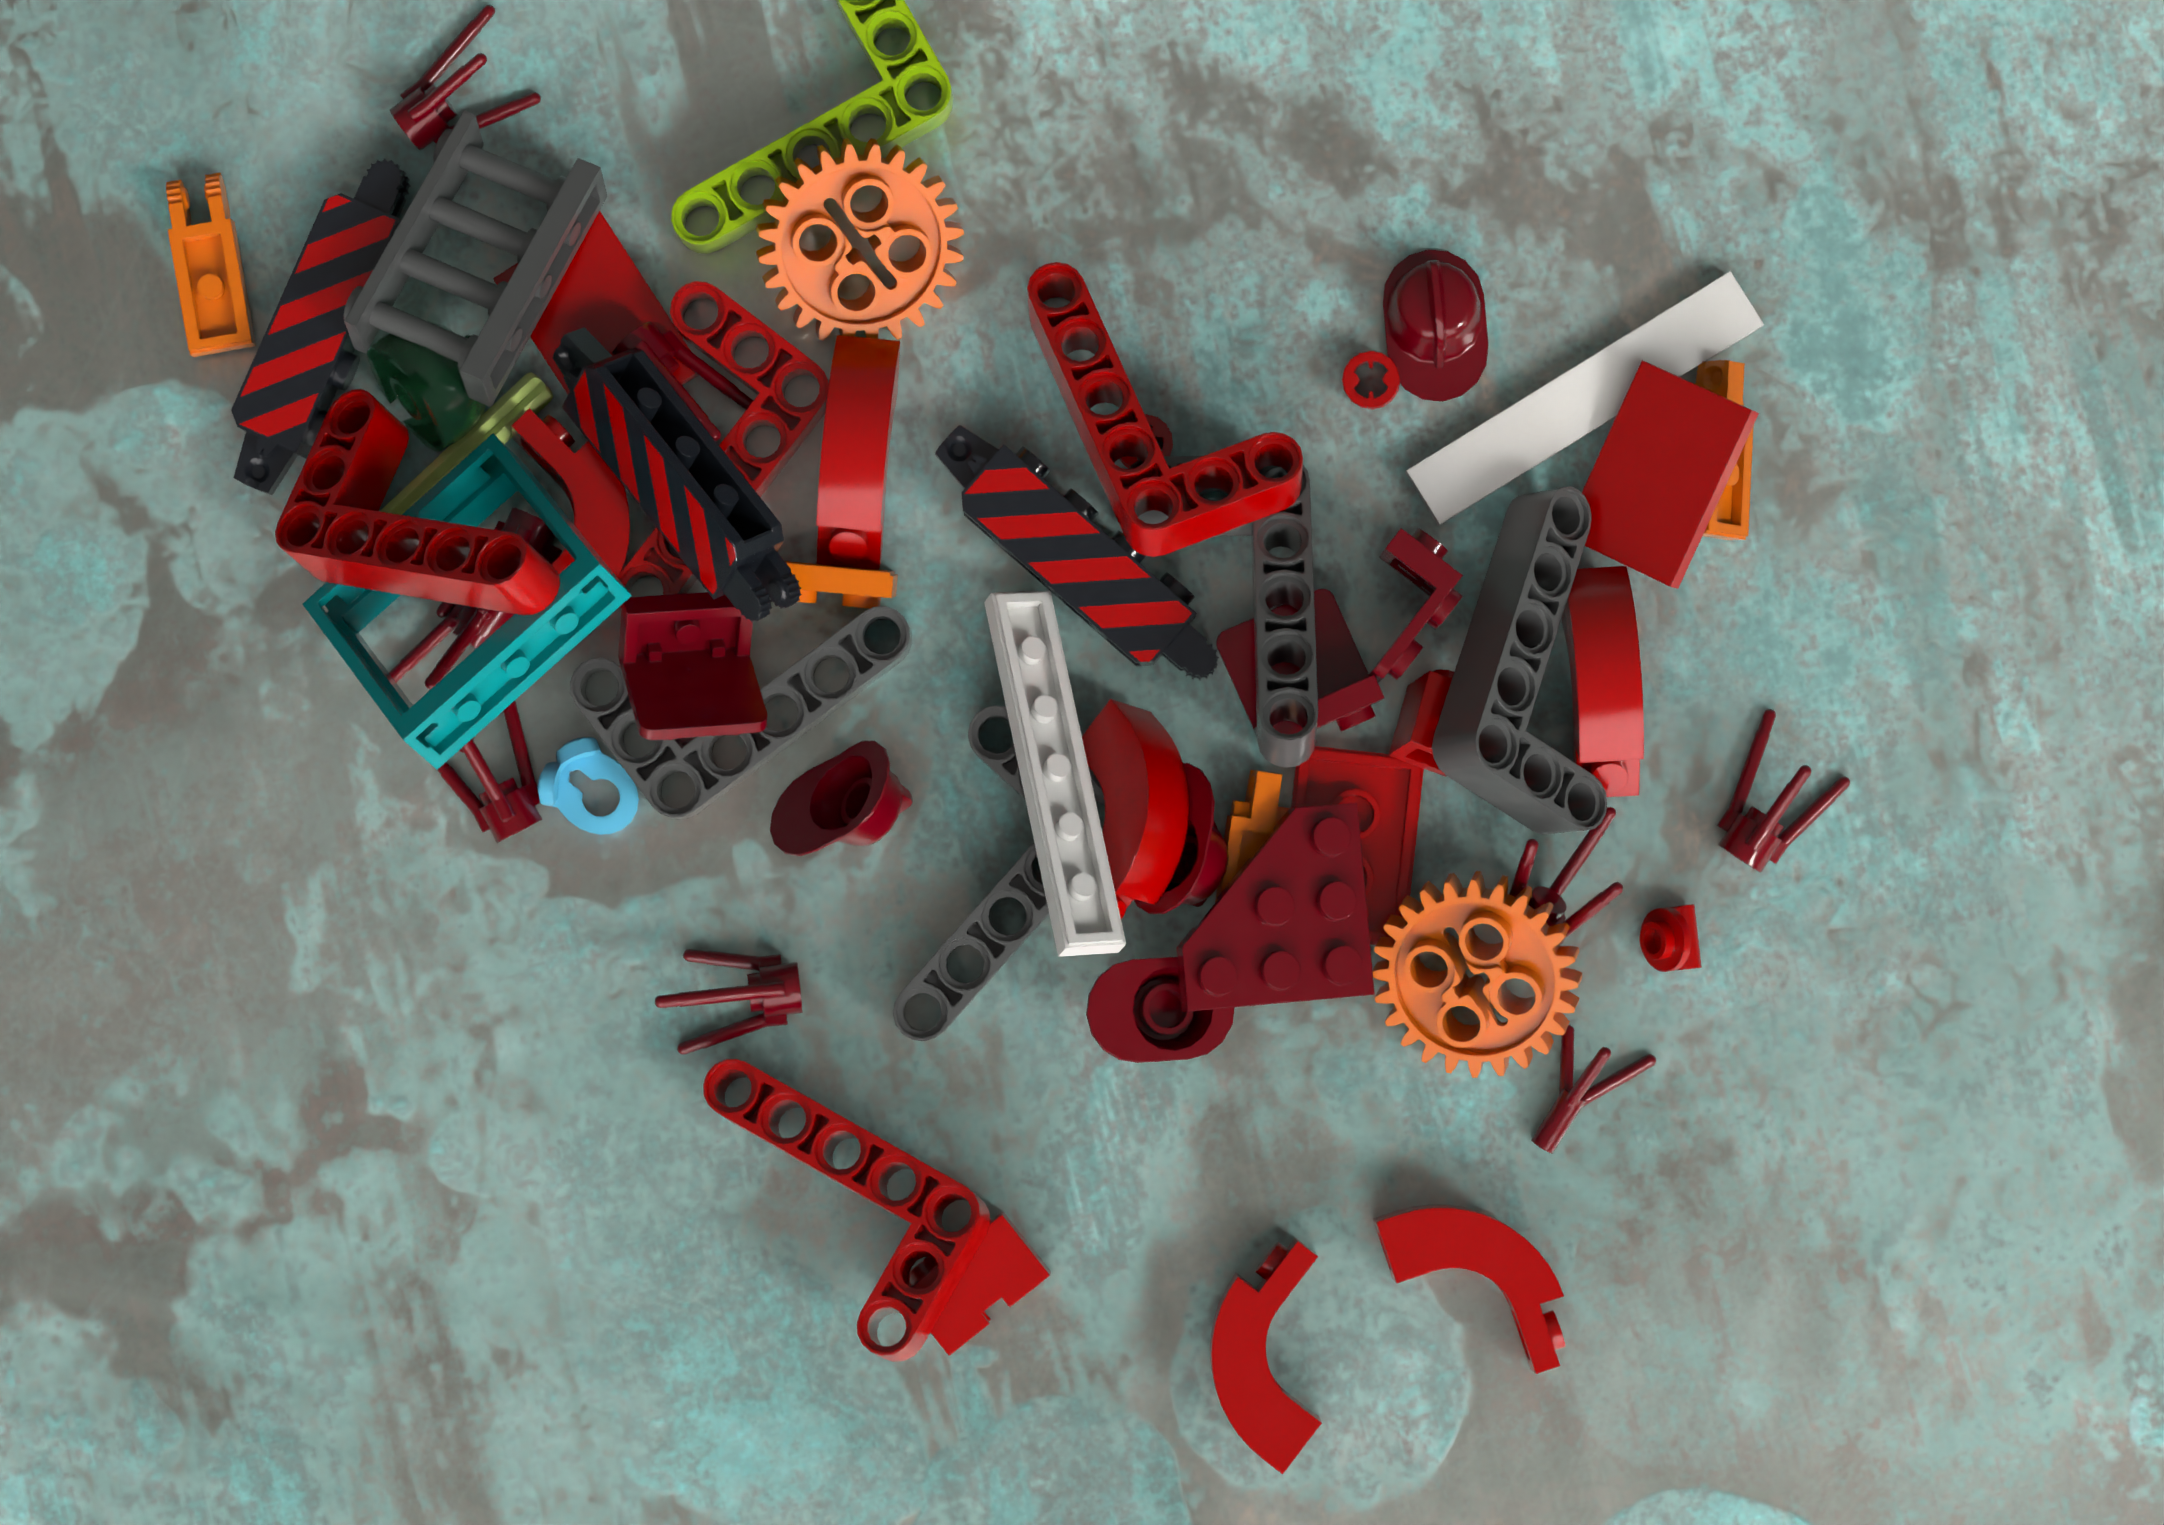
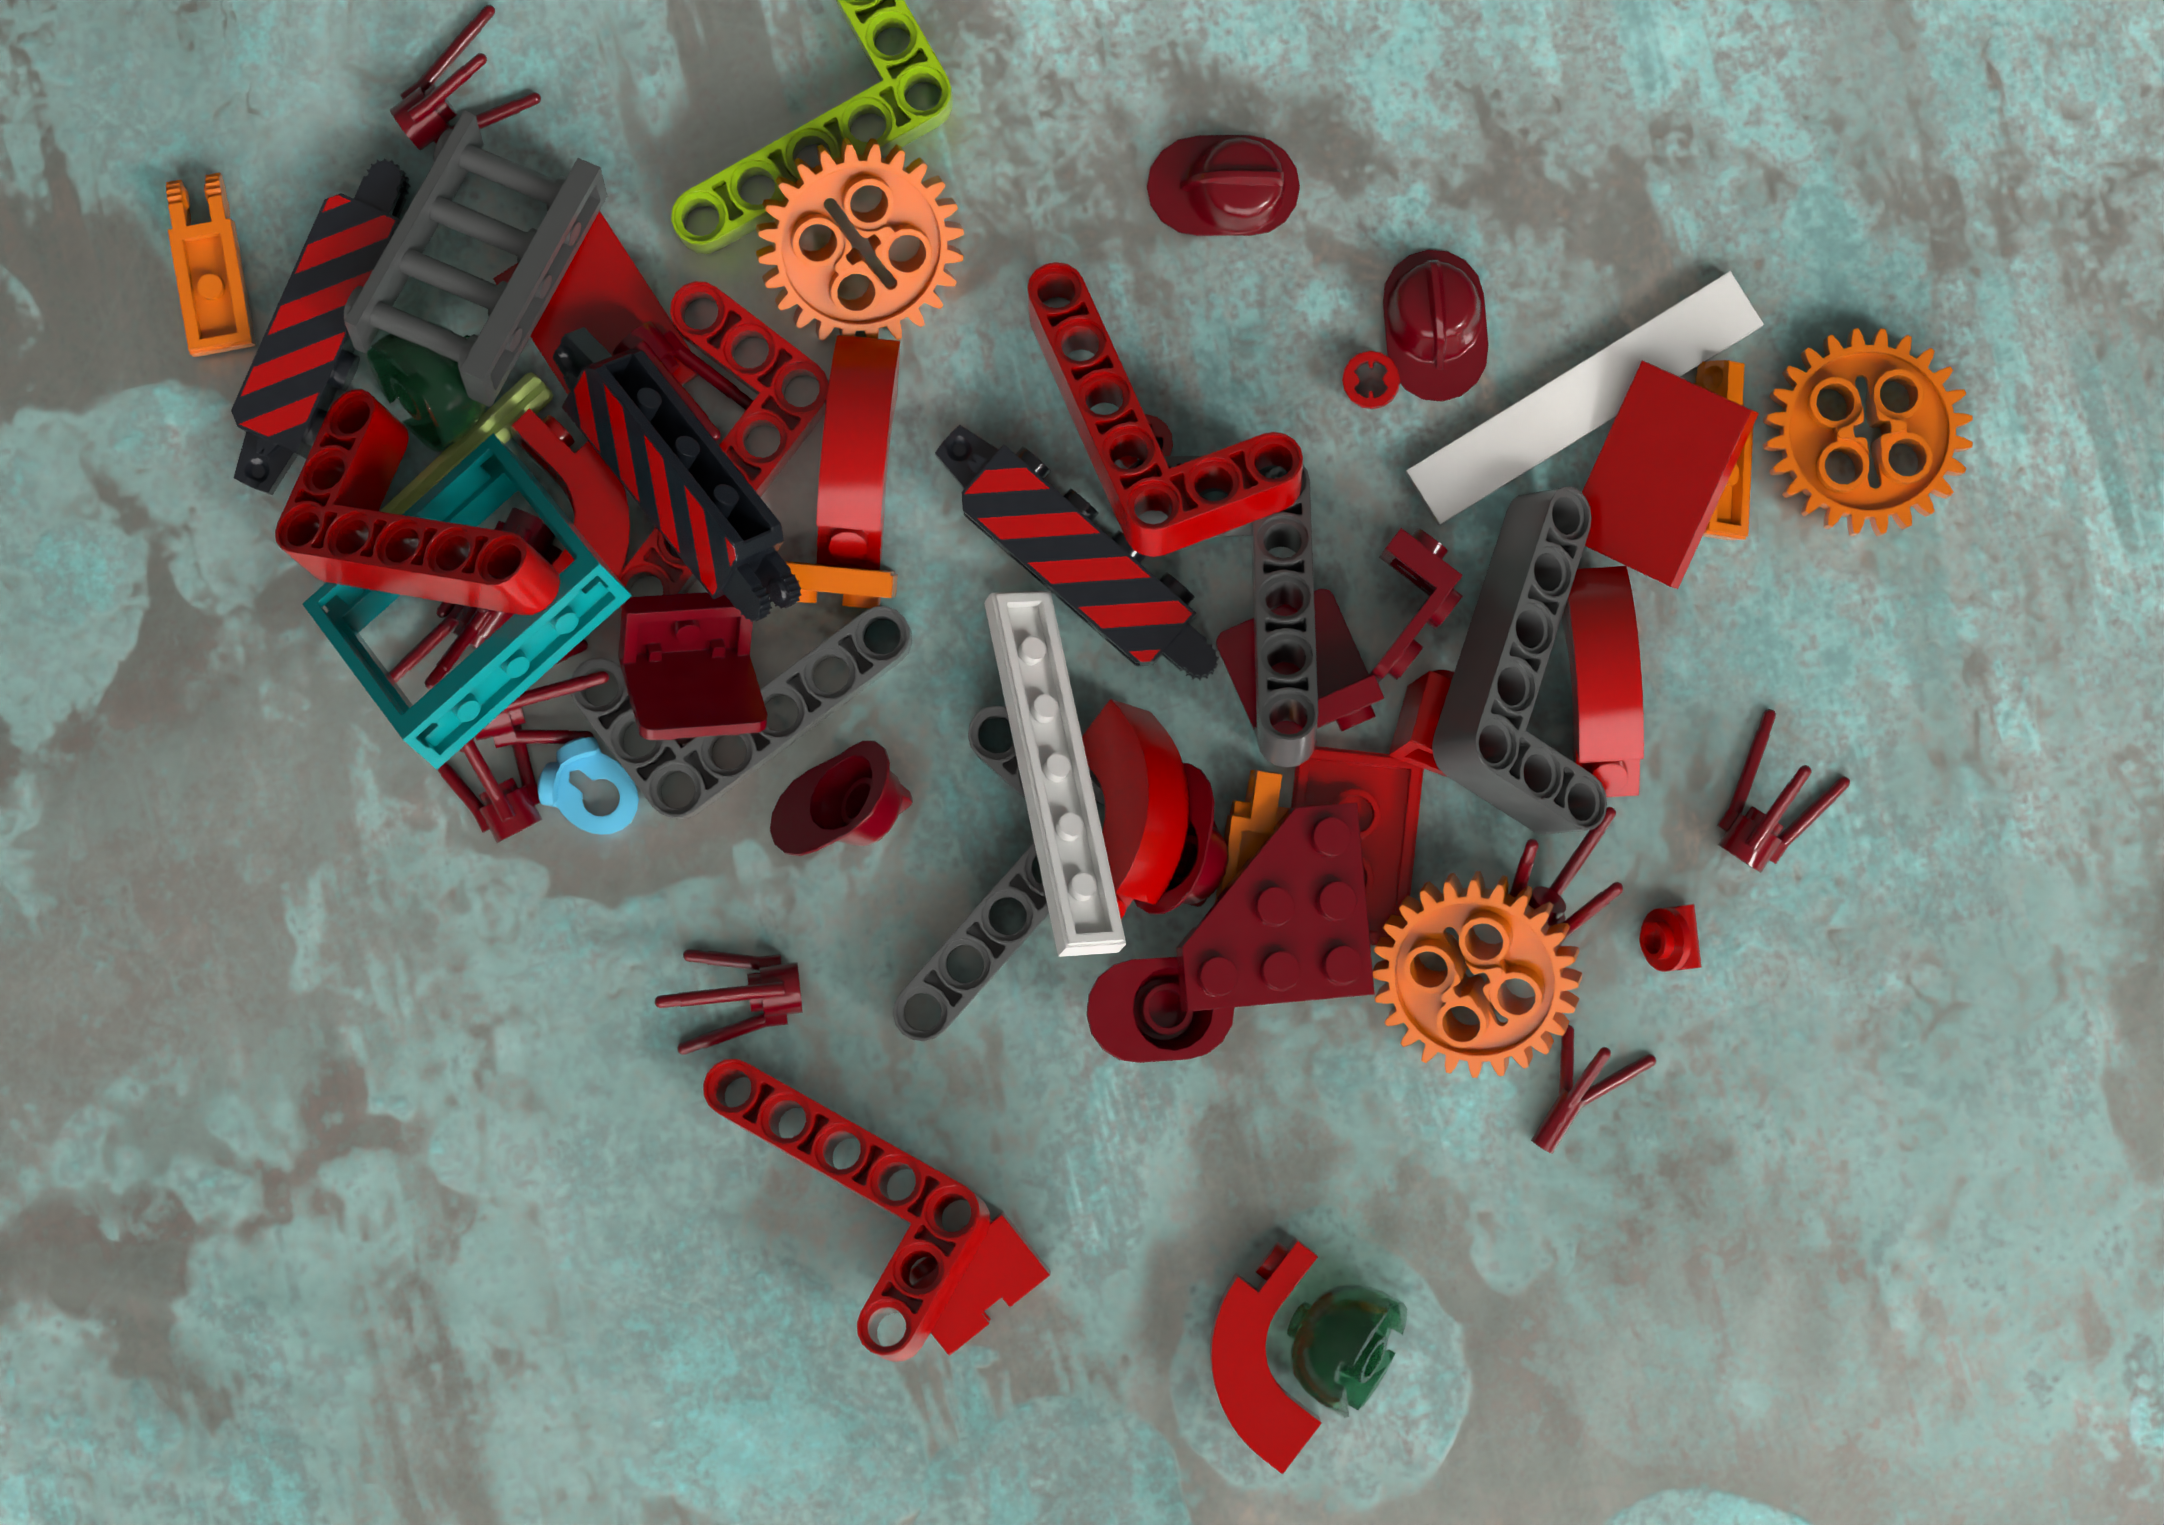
red arch [1373,1204,1566,1374] -> none
none -> dark red plant [475,639,609,748]
none -> dark red piece [1147,135,1300,236]
none -> clear green cylinder [1287,1284,1407,1418]
none -> orange gear [1763,328,1973,536]

